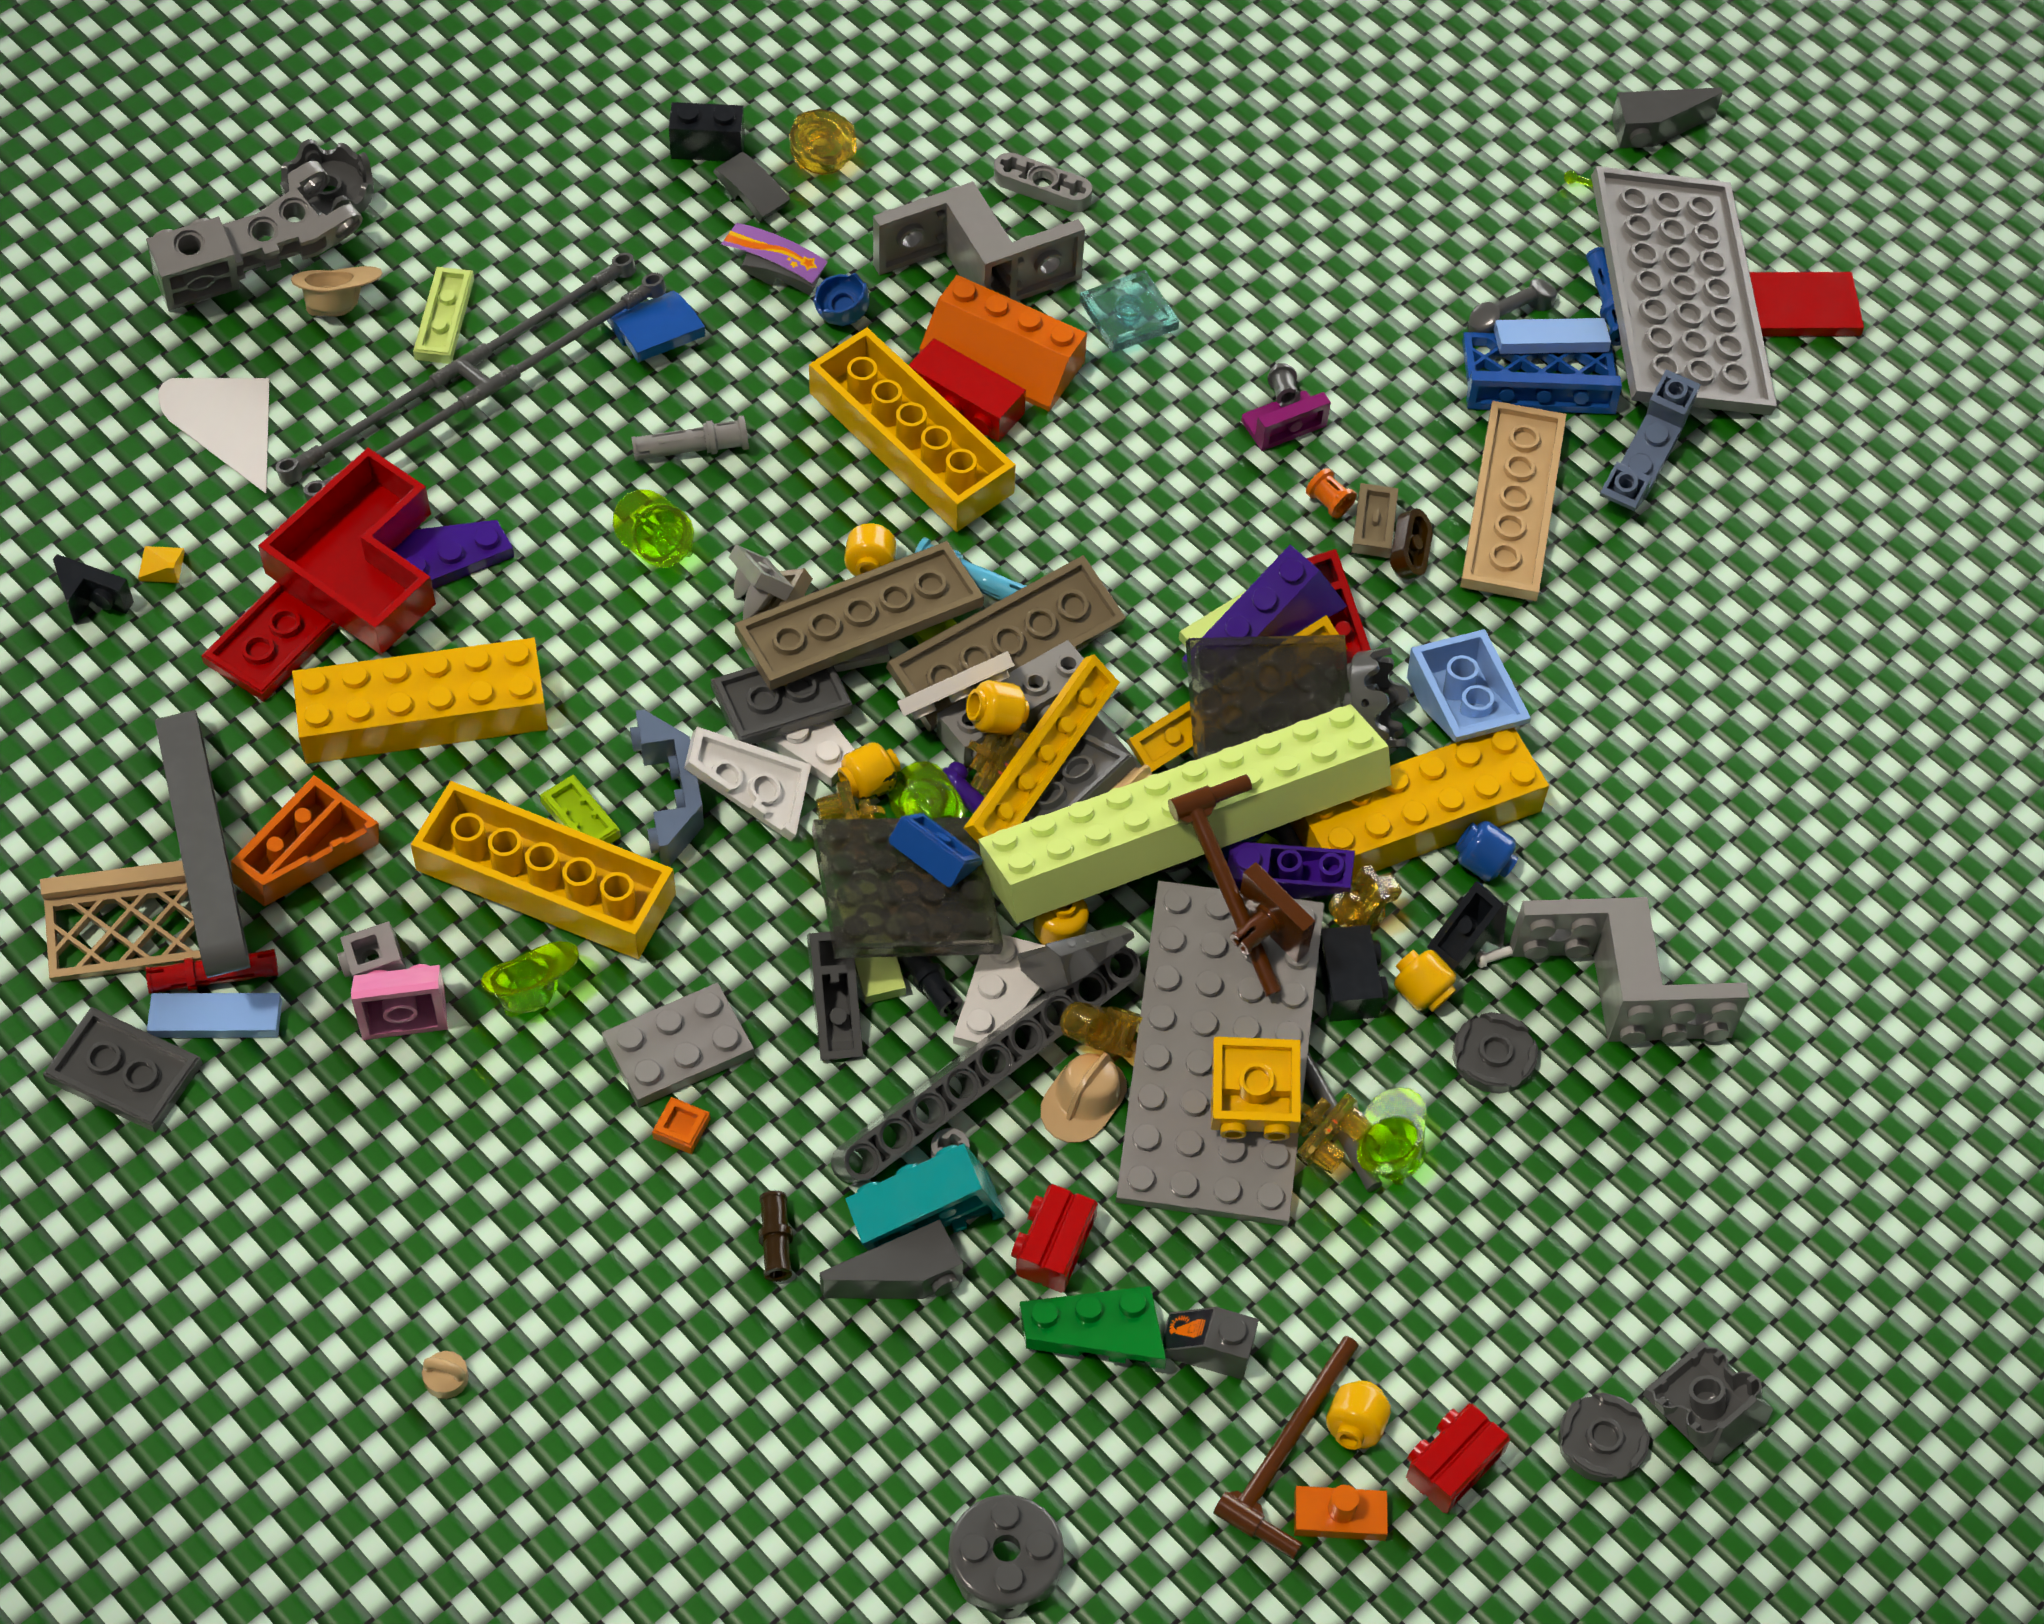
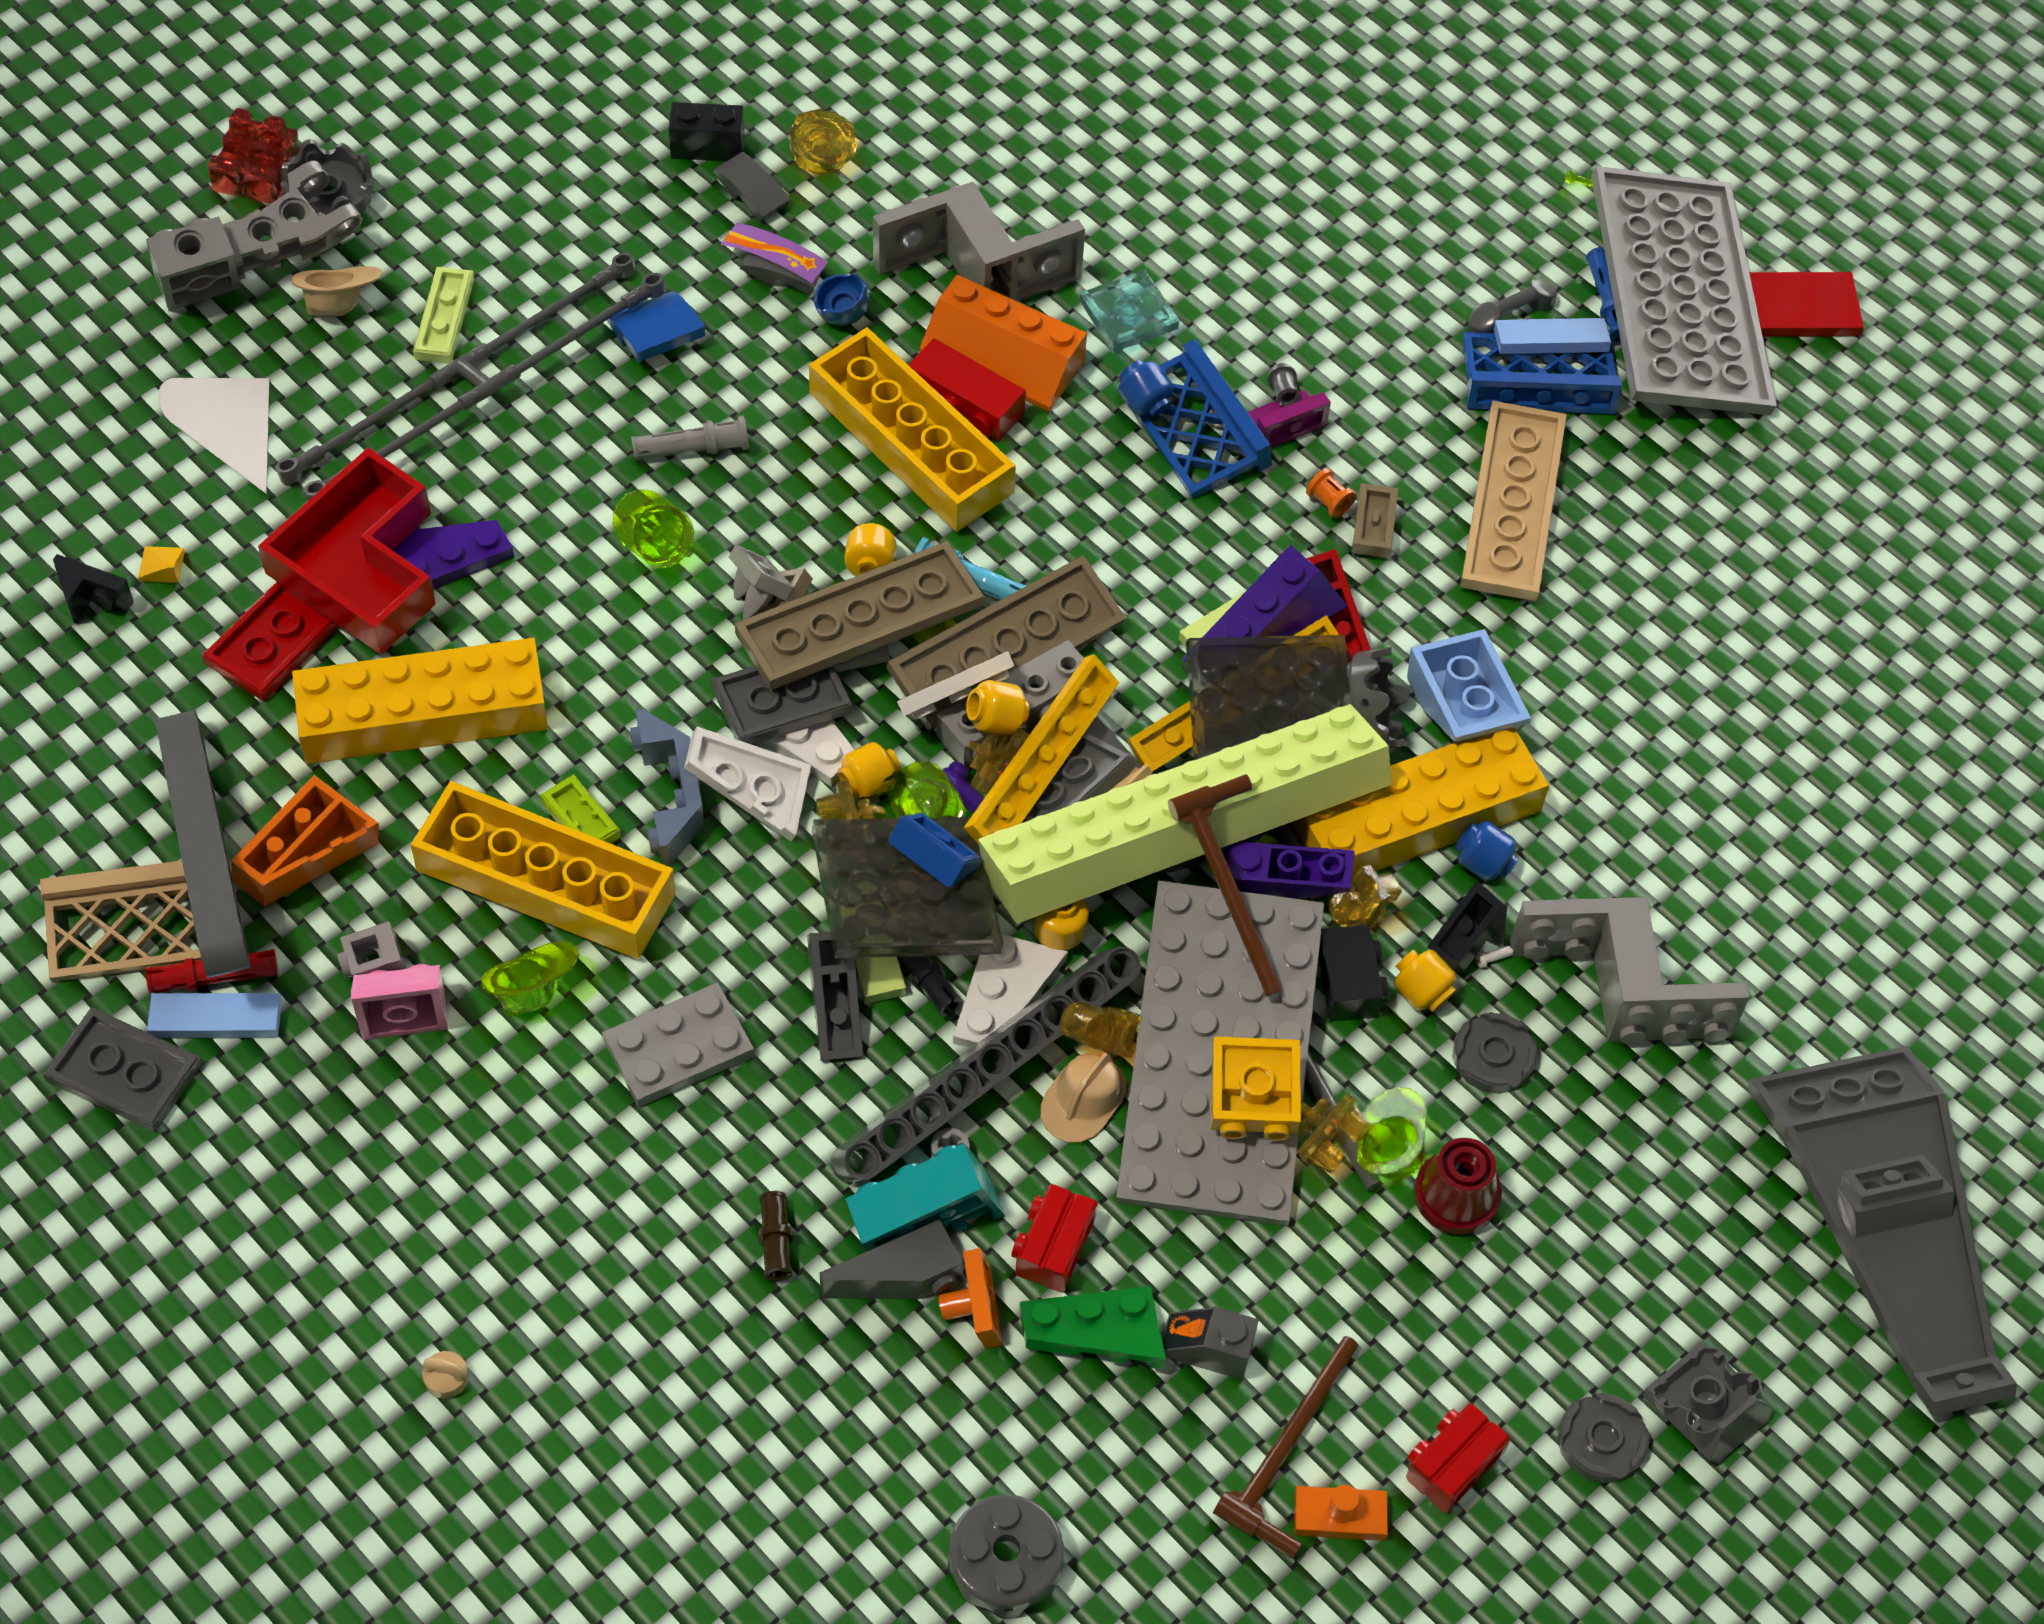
orange tile [652,1097,711,1155] -> none
light grey beam [994,153,1092,212] -> none
dark grey slope [1017,925,1135,993] -> none
reddish brown tile [1230,862,1316,963] -> none
yellow head [1326,1381,1391,1450] -> none
dark brown plate [1390,508,1433,580] -> none
sand blue slope [1600,369,1701,511] -> none
dark grey slope [1611,87,1723,148] -> none
none -> clear red hips [207,108,299,204]
none -> orange tile [939,1248,1003,1349]
none -> blue head [1118,360,1174,417]
none -> blue fence [1134,339,1272,499]
none -> dark red piece [1414,1138,1502,1234]
none -> dark grey wing [1749,1046,2017,1416]

